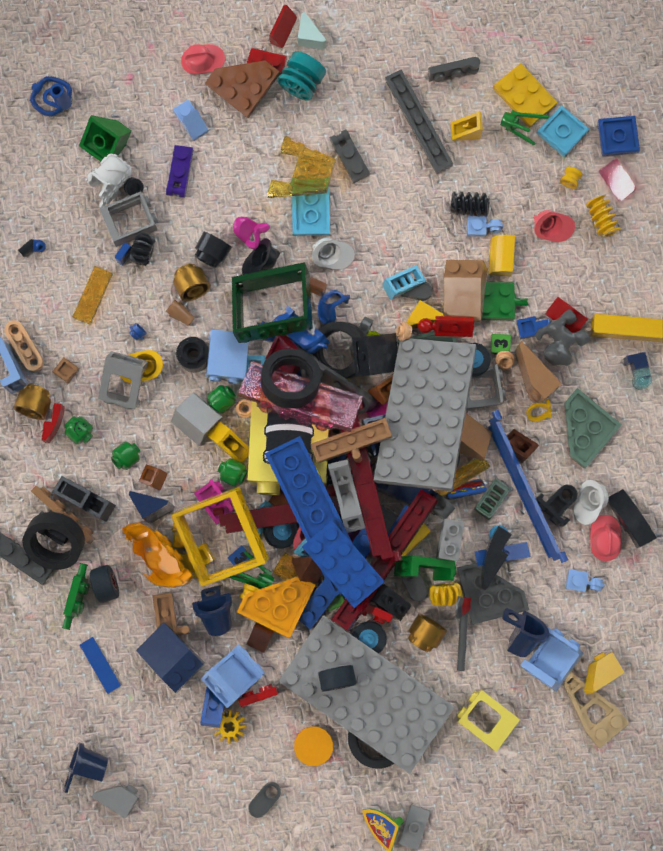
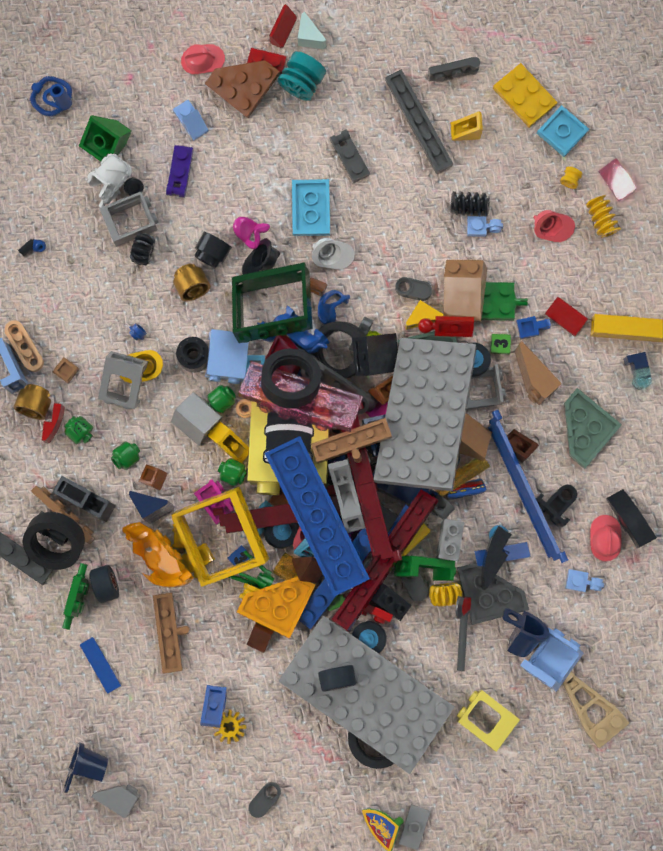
clear yellow tile [72,266,113,325] -> none
blue tile [115,242,132,266] -> none
dark blue slope [136,622,206,693] -> none
medium nougat cone [166,300,195,326] -> none
dark blue container [192,586,232,636] -> none
light blue panel [201,644,265,708] -> none
red plate [239,684,279,707] -> none
clear yellow wing [267,136,335,198] -> none
light orange tile [294,726,333,766] -> none
blue plate [302,521,385,608] -> none
medium azure slope [382,265,426,300] -> none
light nougat plate [396,322,412,341] -> none
pearl gold piece [408,613,447,652] -> none
dark green slope [473,478,511,520] -> none
yellow brick [488,235,515,277] -> none
light nougat plate [495,351,514,369] -> none
green plant [500,110,549,145] -> none
yellow piece [526,399,552,422] -> none
dark grey animal [535,309,590,366] -> none
white piece [574,480,609,525] -> none
yellow slope [584,652,625,695] -> none
blue plate [597,116,640,156] -> none

